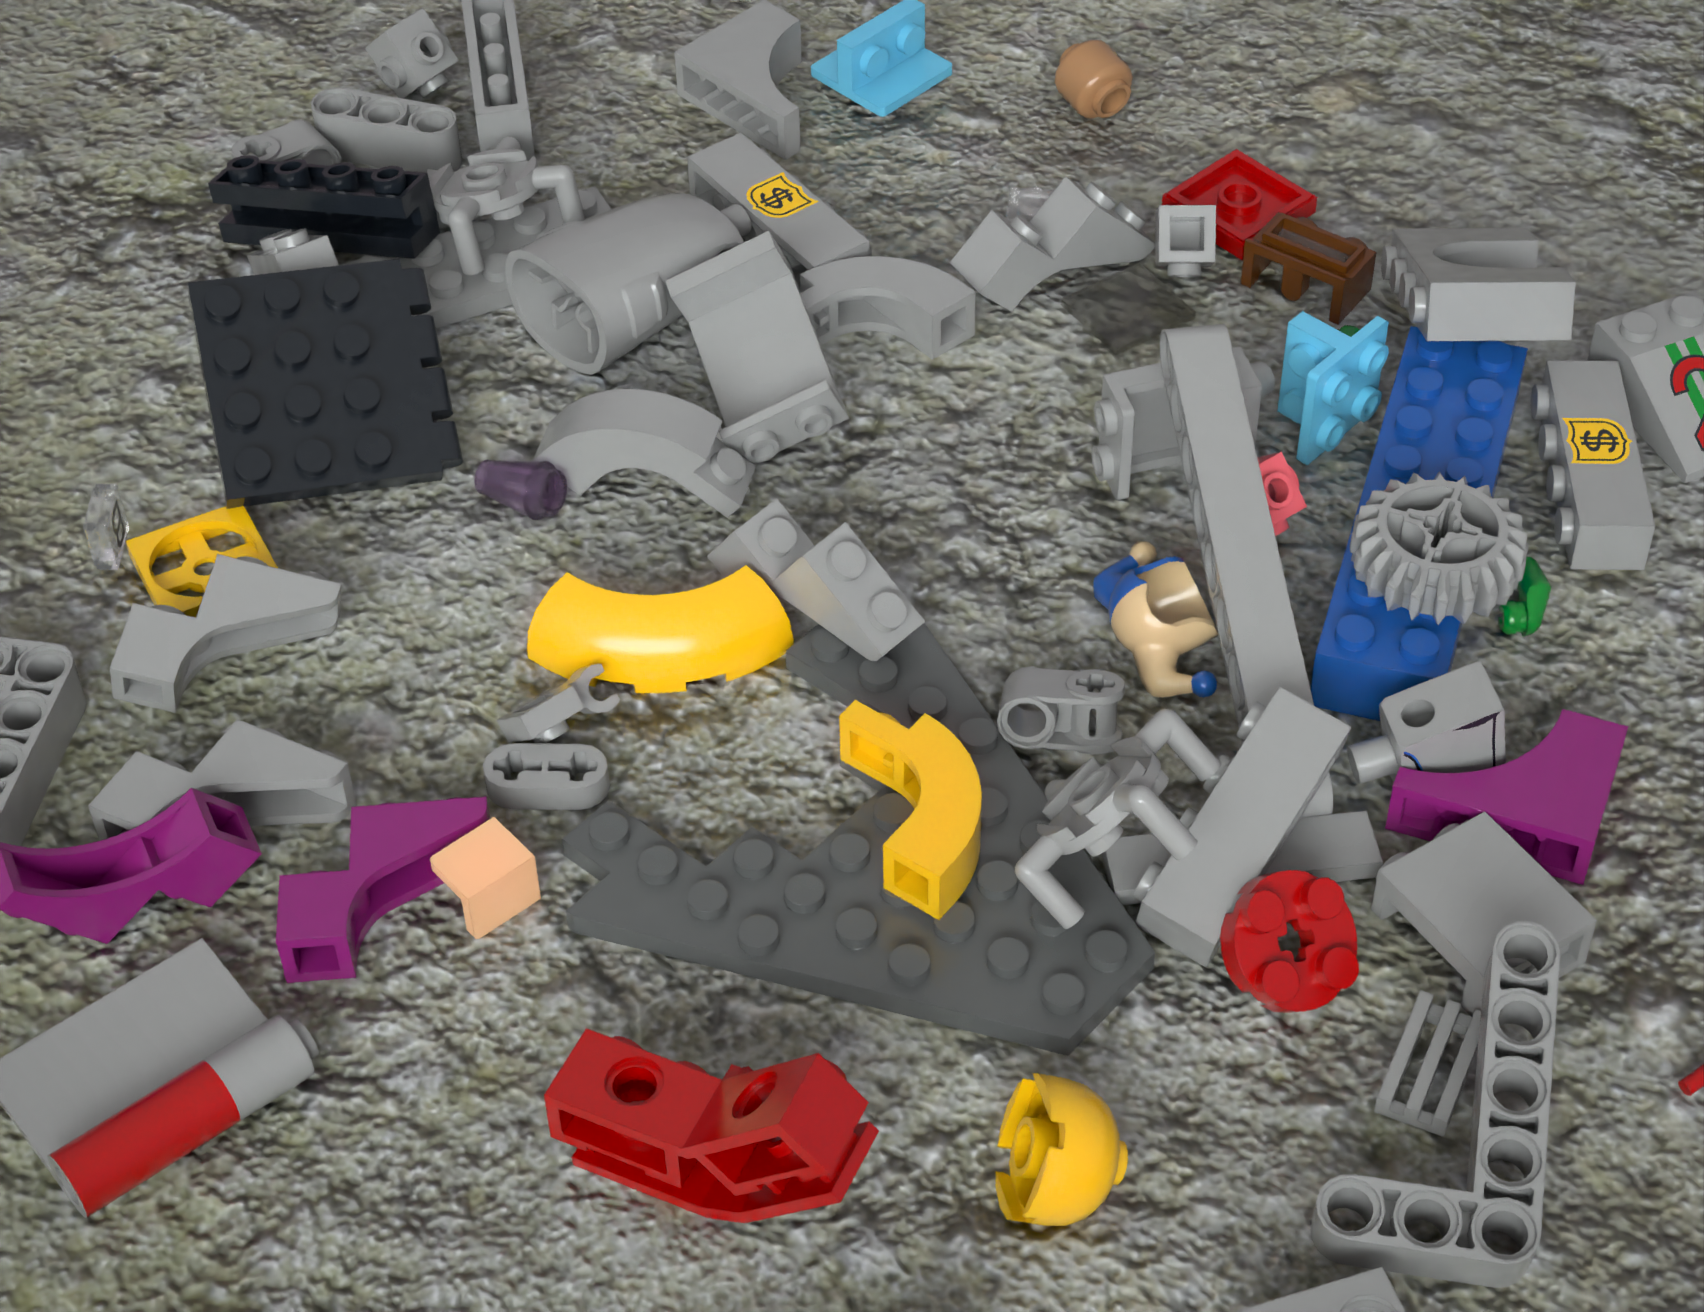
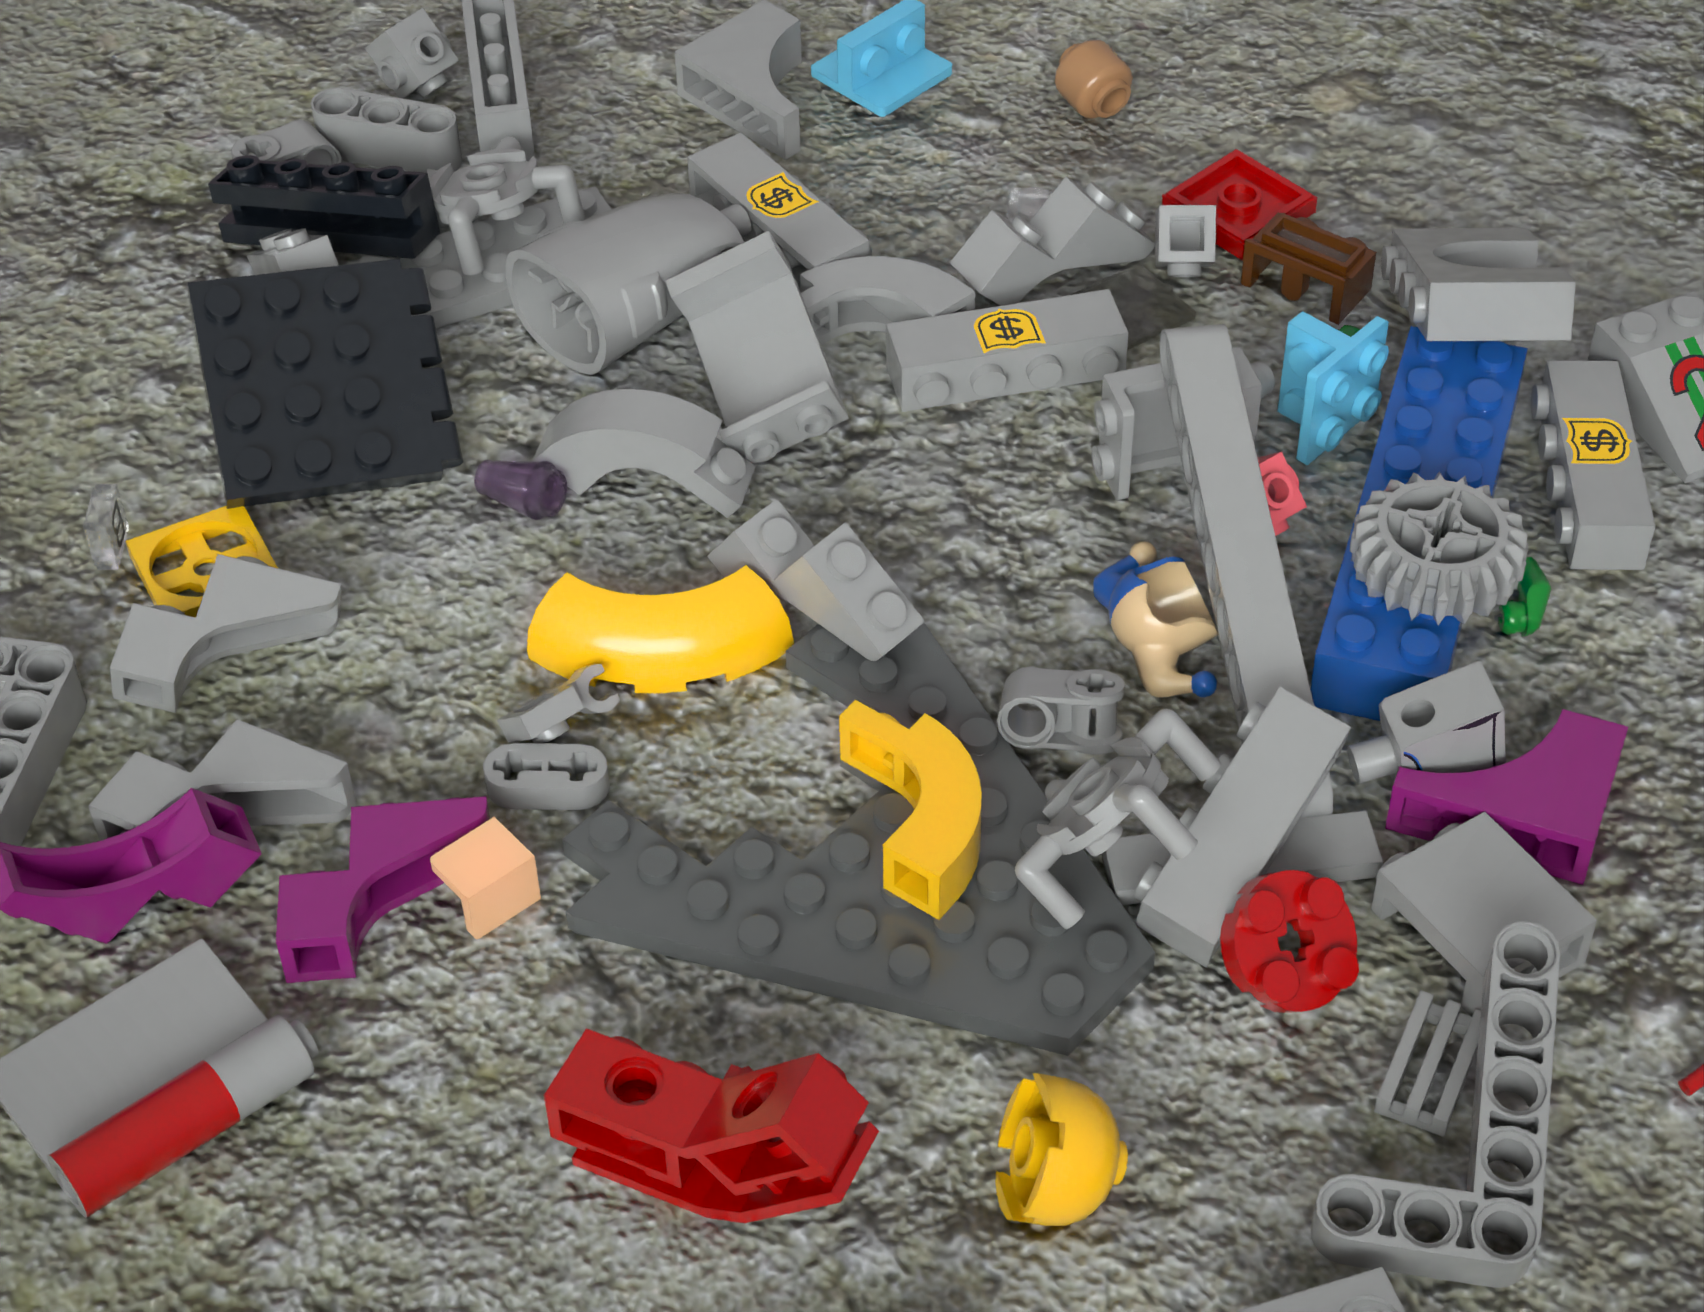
none -> light grey brick [886,289,1128,412]

